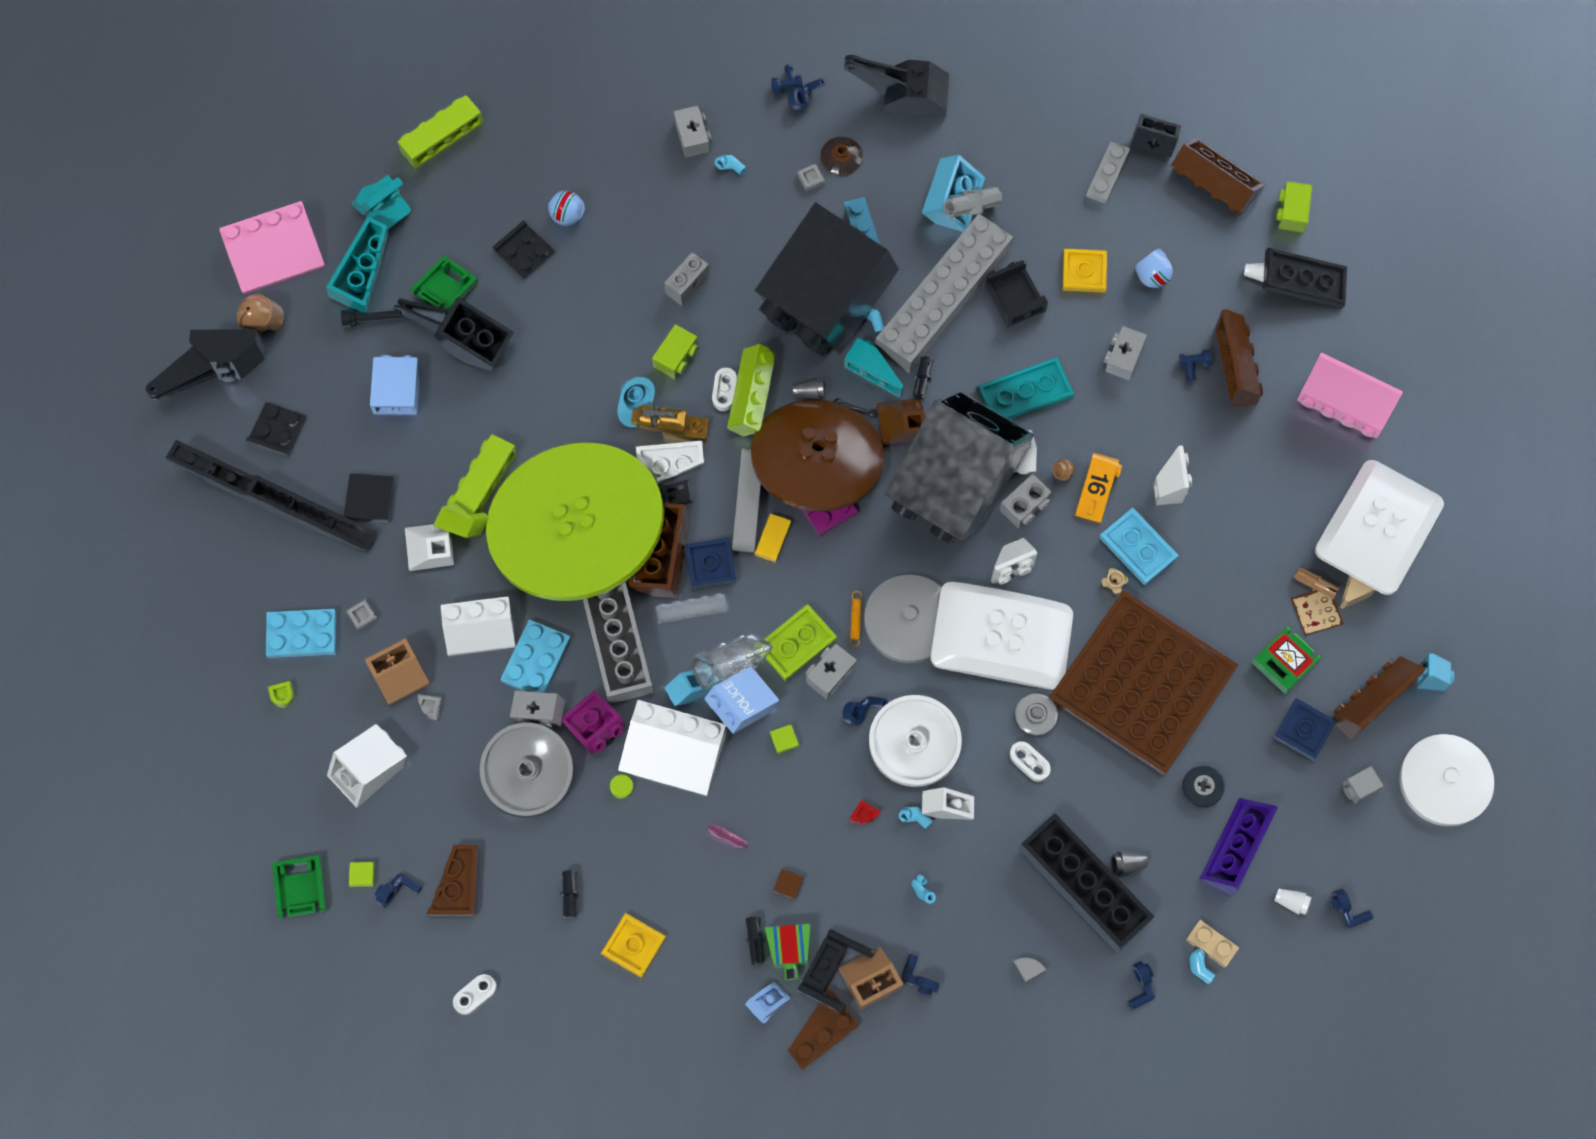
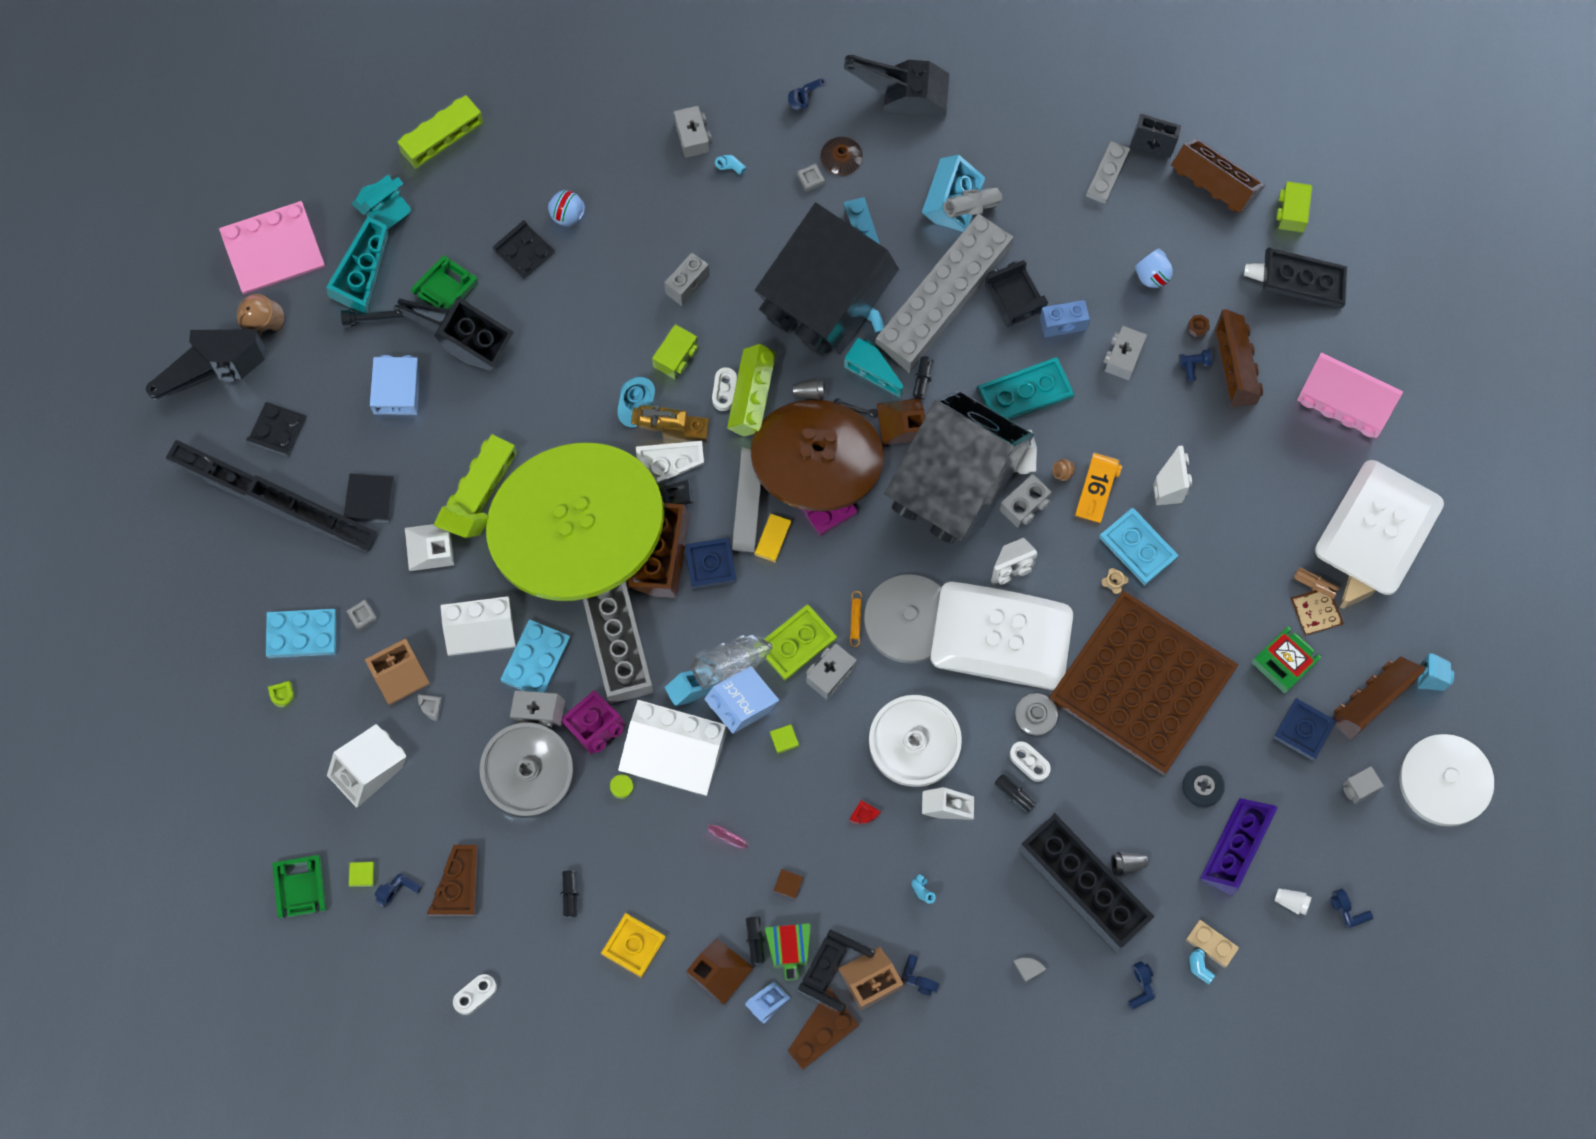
clear piece [655,594,728,624] -> none
dark blue piece [771,64,803,95] -> none
dark blue plate [843,696,888,725] -> none
medium azure arm [898,806,934,830] -> none
yellow tile [1062,248,1107,293] -> none
none -> reddish brown slope [686,939,754,1005]
none -> black axle [995,774,1037,814]
none -> medium blue brick [1040,300,1090,338]
none -> reddish brown tile [1187,315,1210,337]

